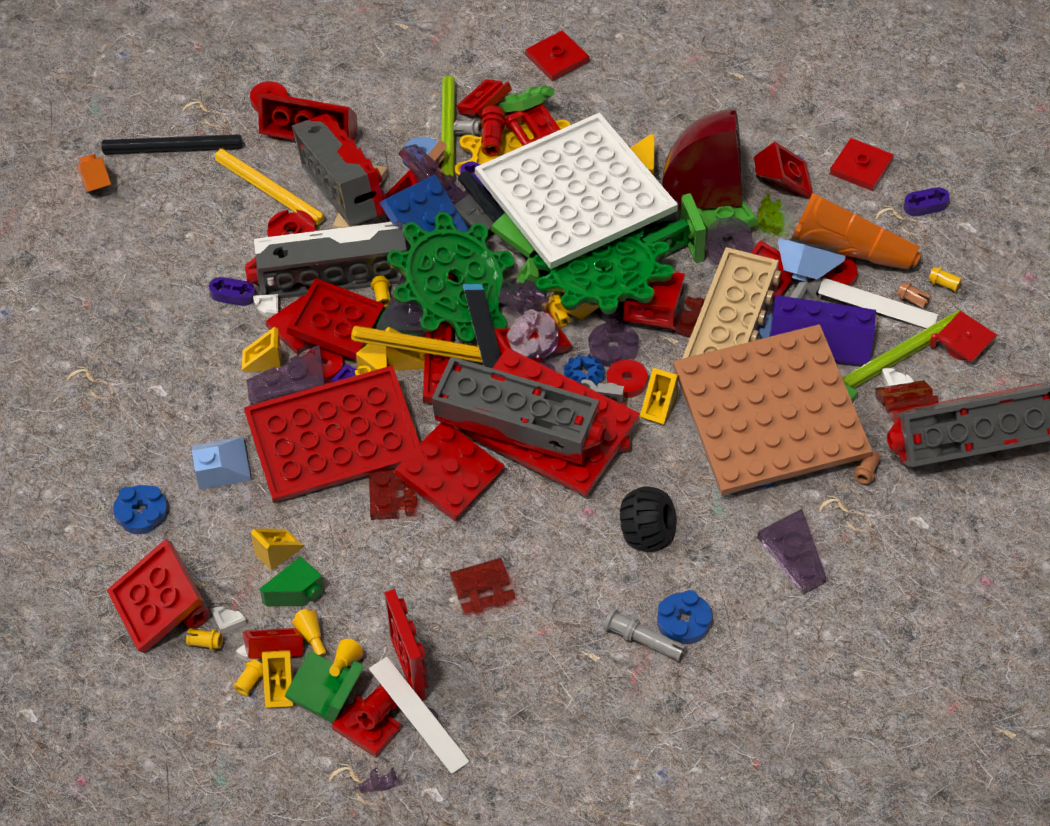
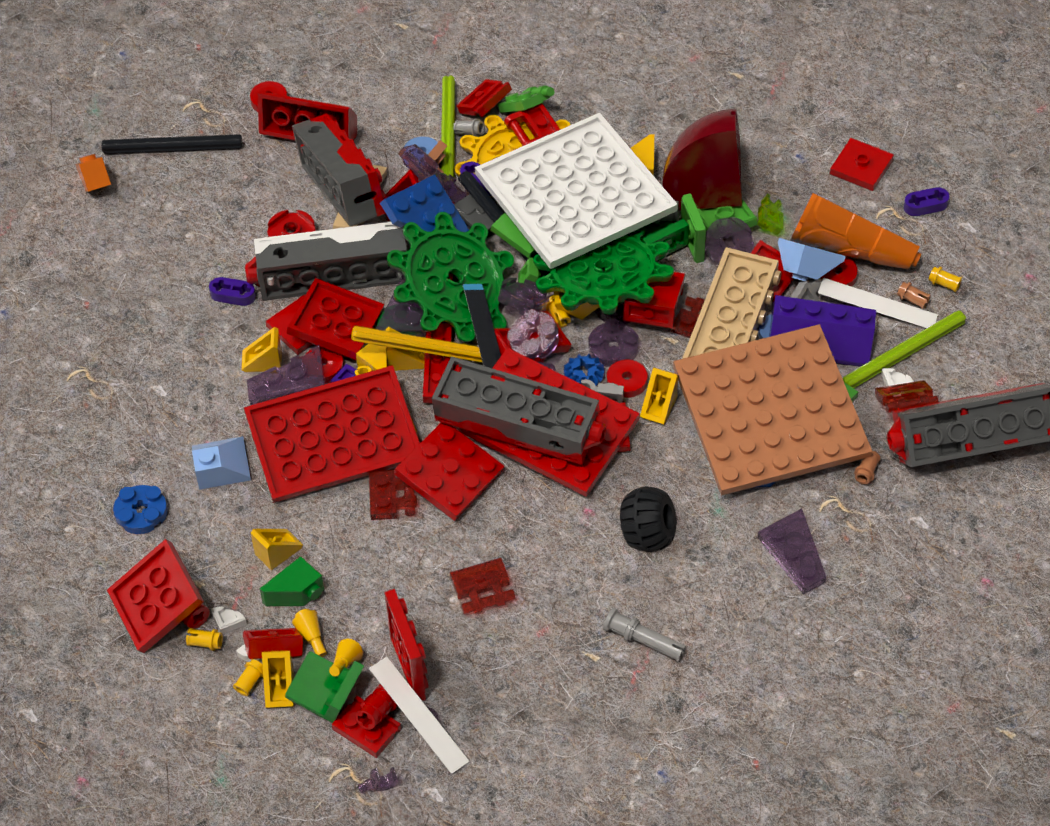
yellow axle [215,149,325,226] -> none
white tile [253,294,279,318] -> none
yellow pin [370,276,392,308] -> none
red axle [481,106,506,156] -> none
red plate [525,30,589,81] -> none
blue plate [657,590,712,644] -> none
red slope [753,141,813,199] -> none
red hat [929,311,997,363] -> none

